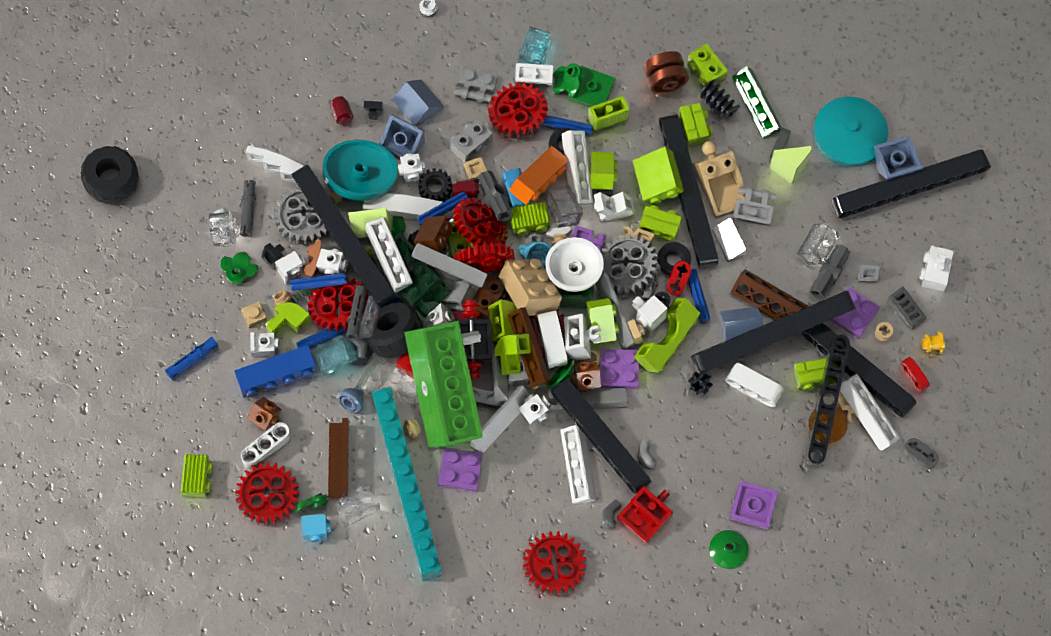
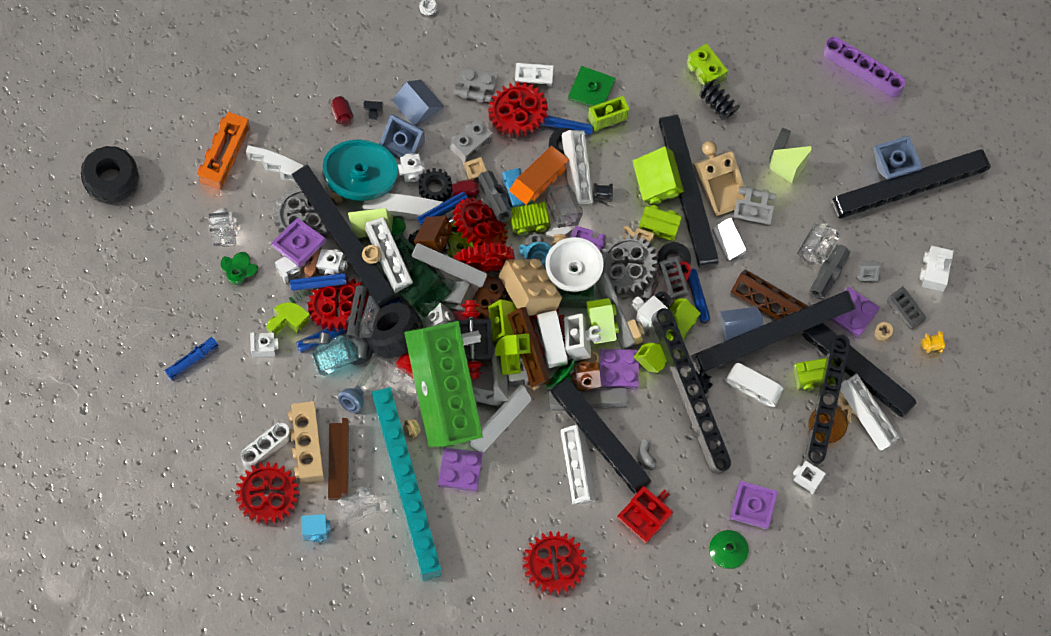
lime brick [181,454,213,498] -> none
blue brick [234,345,317,397] -> none
dark grey pin [240,180,256,237] -> none
tan plate [241,301,267,328] -> none
dark orange brick [247,397,282,431] -> none
black tile [261,243,285,269] -> none
tan plate [273,290,292,306] -> none
green plate [295,493,328,512] -> none
clear light blue brick [518,26,553,65] -> none
white brick [518,394,551,424] -> none
green plate [553,63,582,97] -> none
lime brick [590,152,618,190] -> none
white brick [594,192,635,221] -> none
dark grey arm [602,499,622,529] -> none
copper wheel [643,51,689,94] -> none
lime brick [678,103,712,147] -> none
slope [732,67,782,138] -> none
teal dish [813,97,888,167] -> none
red beam [900,357,930,392] -> none
dark grey beam [904,438,939,469] -> none
none -> orange brick [197,112,250,190]
none -> medium lavender plate [271,218,326,267]
none -> tan brick [288,401,324,484]
none -> flat silver hand [303,333,331,346]
none -> tan plate [362,245,382,264]
none -> black beam [651,308,731,474]
none -> dark grey slope [660,257,689,300]
none -> white brick [793,461,826,494]
none -> medium lavender beam [824,37,905,97]

